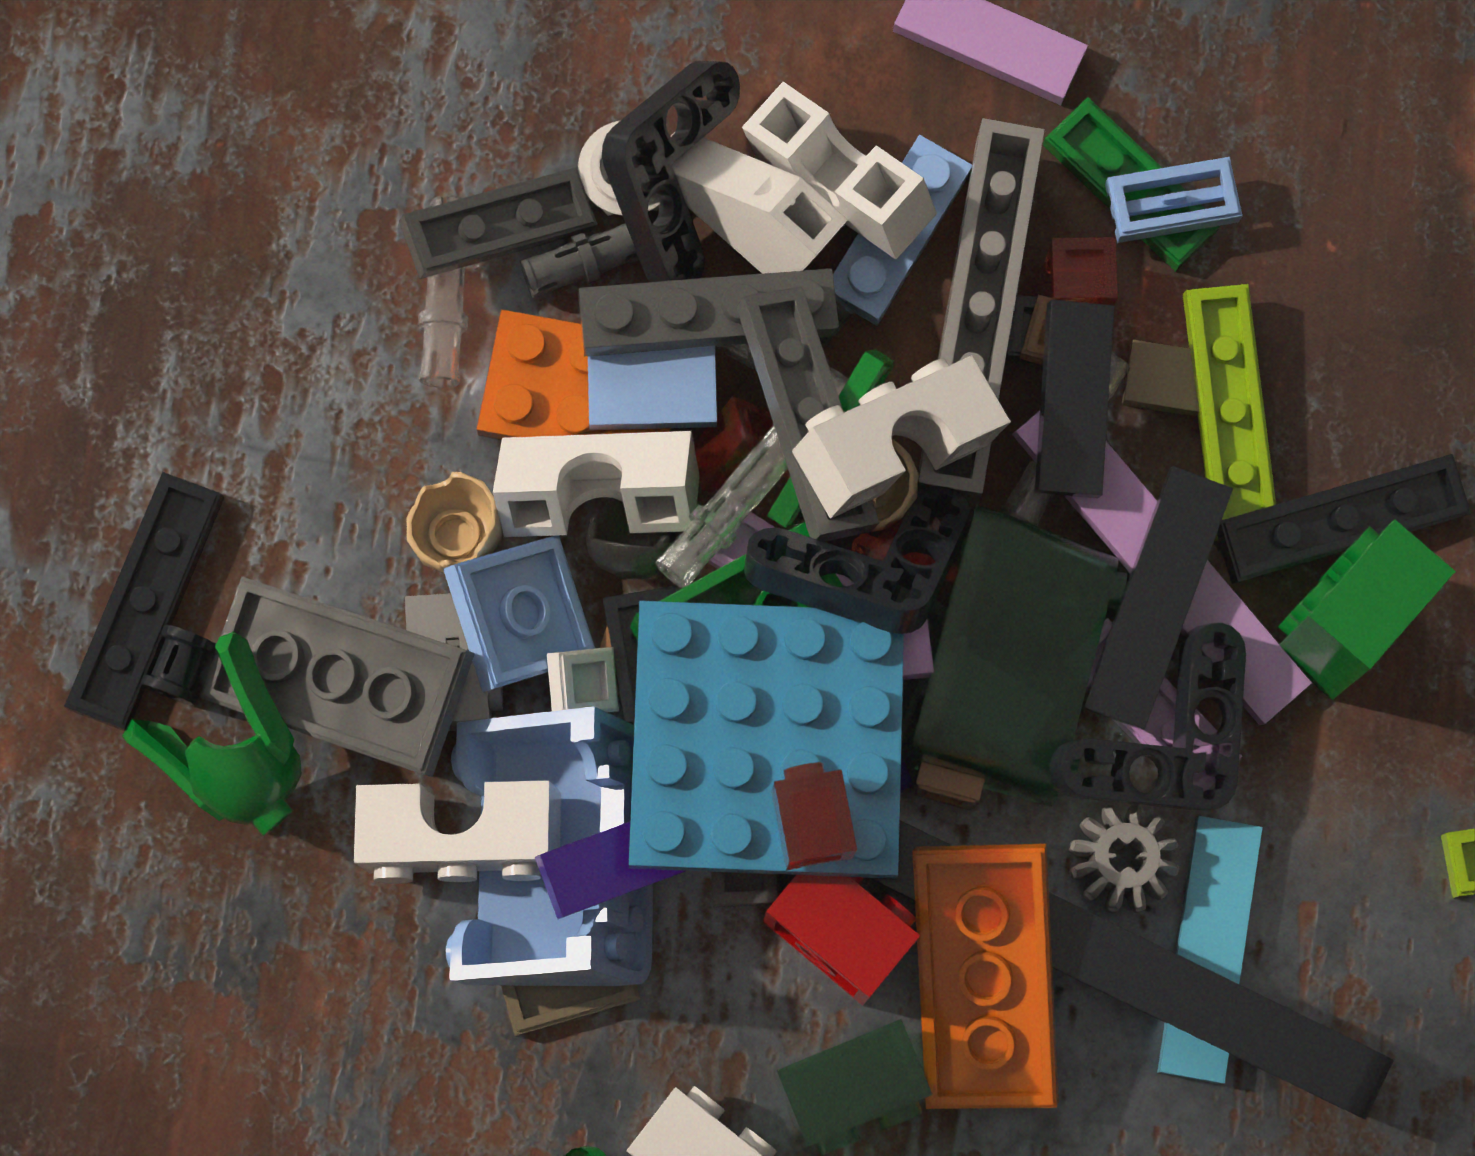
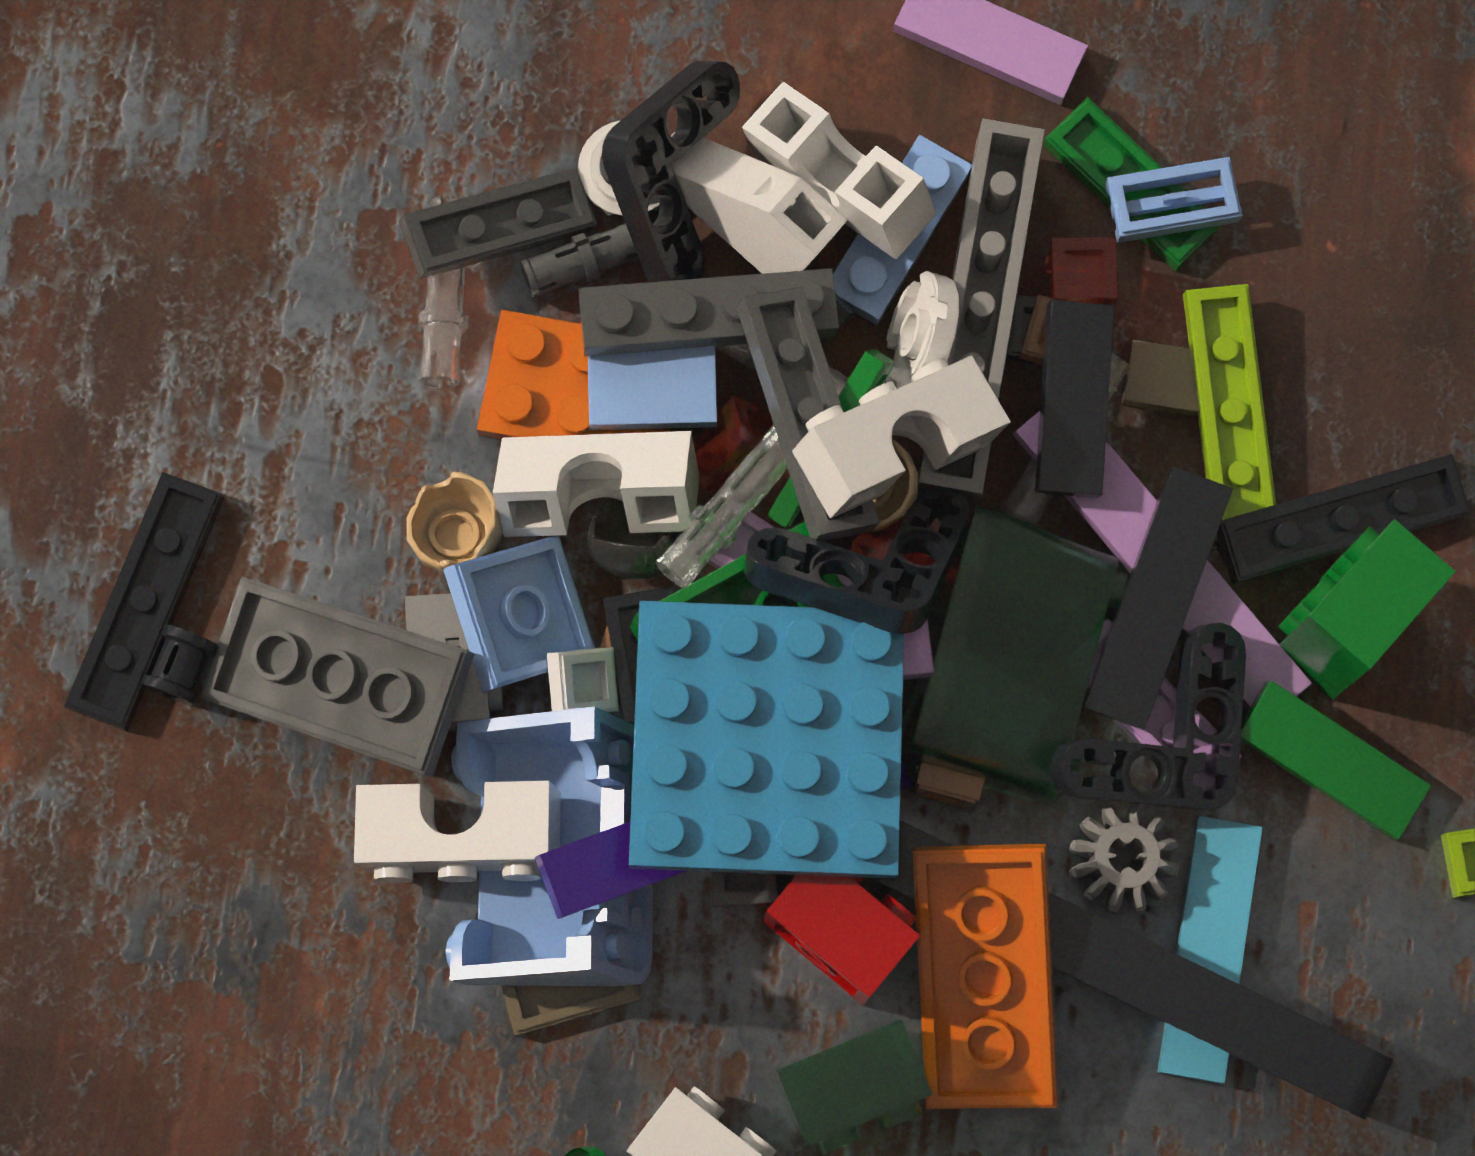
green piece [122,632,302,836] -> none
clear red brick [771,762,857,871] -> none
none -> white tile [886,271,959,389]
none -> green tile [1240,681,1431,840]

